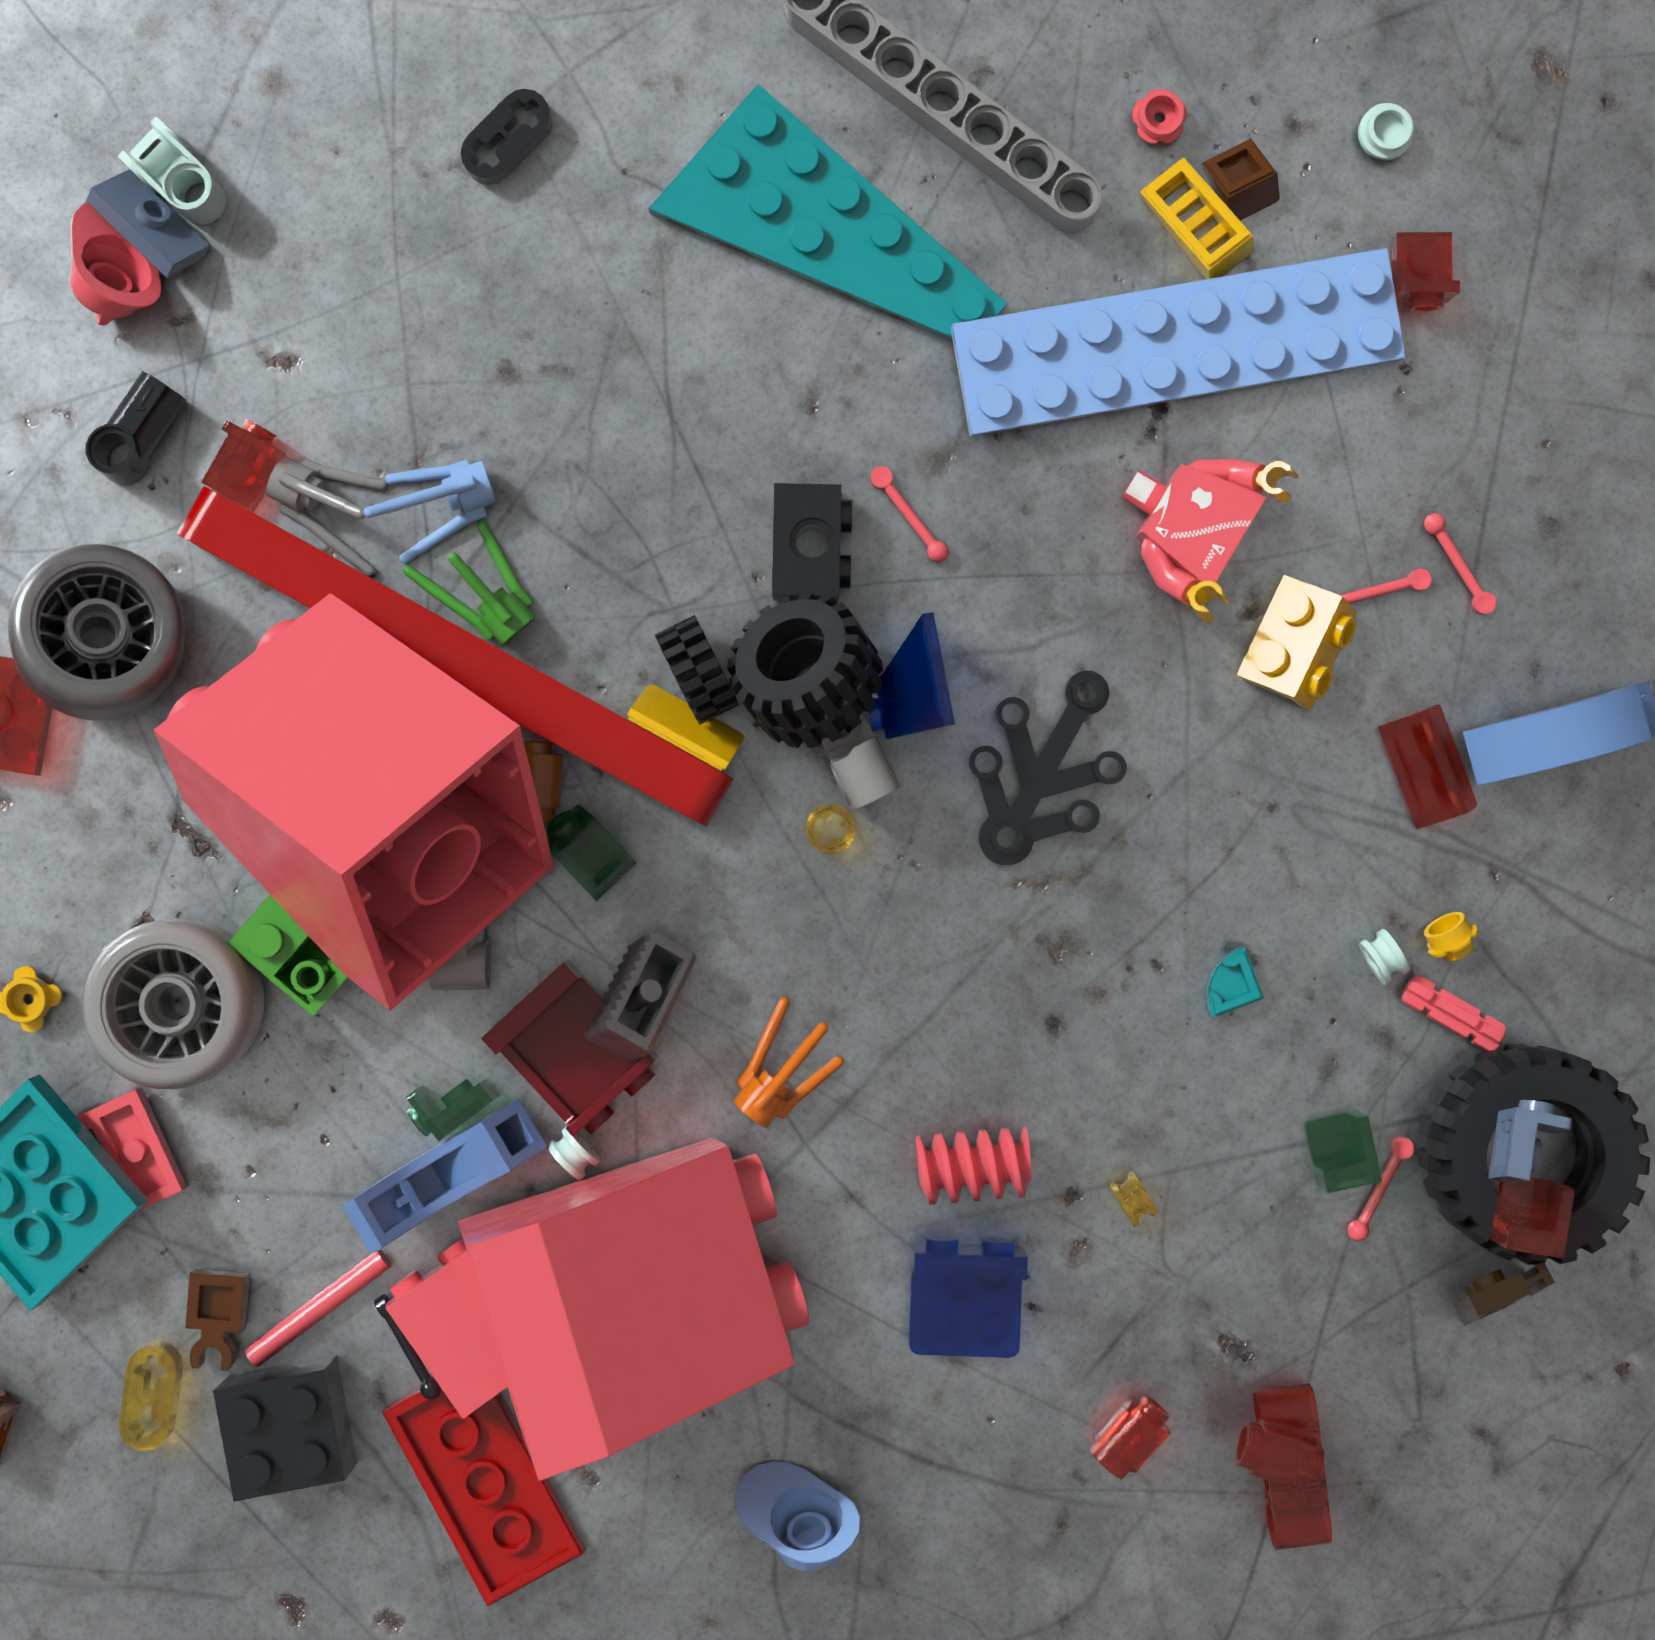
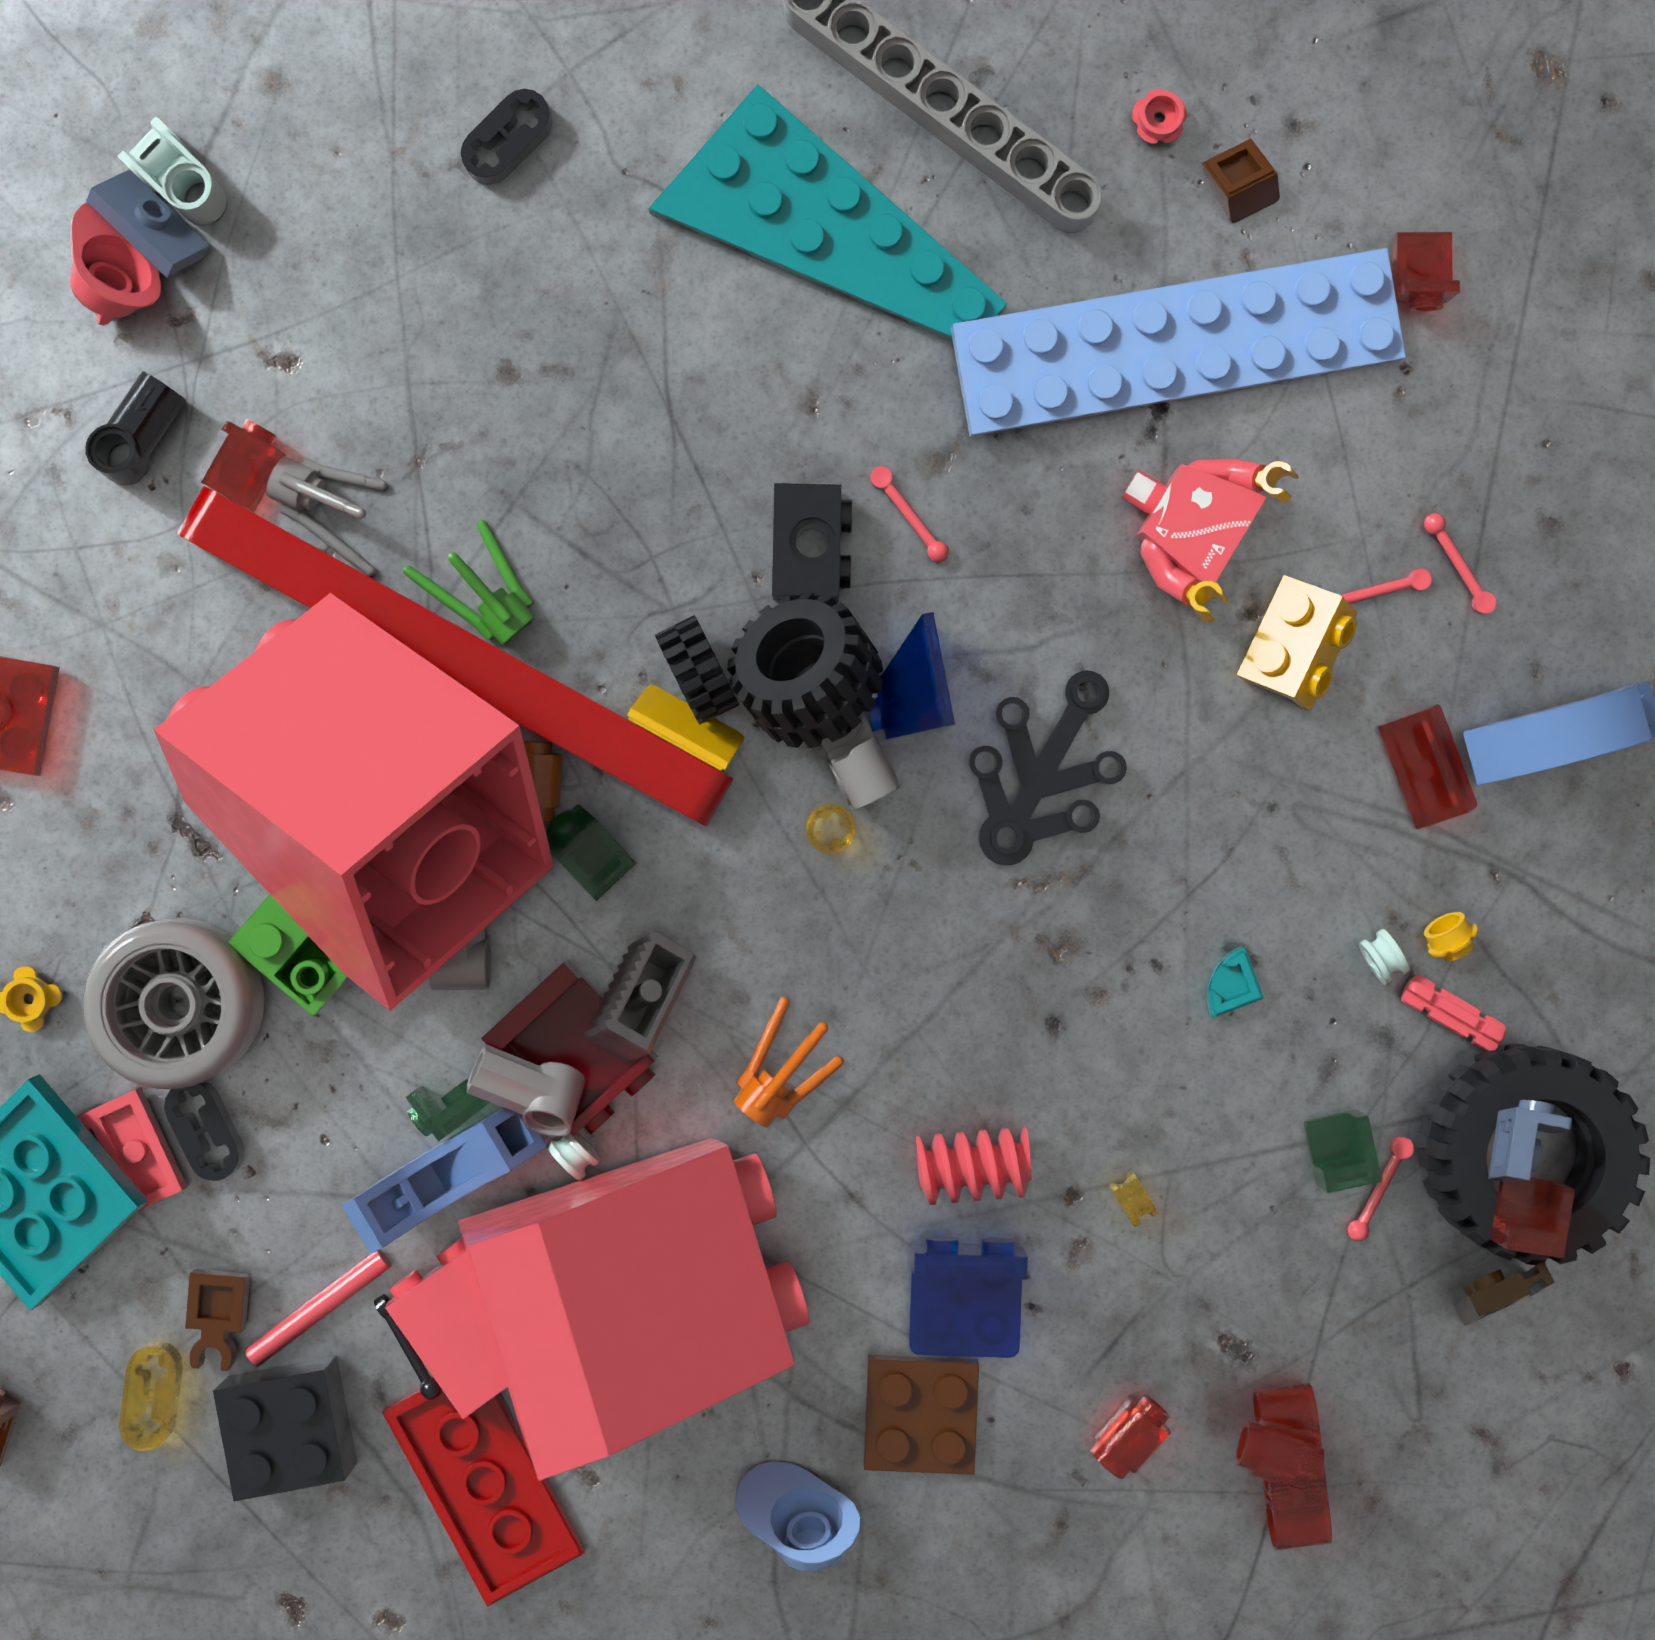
flat silver wheel [7,544,185,721] -> none
light blue plant [364,459,497,564] -> none
yellow slope [1140,157,1254,279] -> none
light aqua plate [1358,103,1415,160] -> none
none -> black beam [164,1081,245,1181]
none -> light grey piece [466,1044,586,1137]
none -> reddish brown plate [863,1355,979,1475]

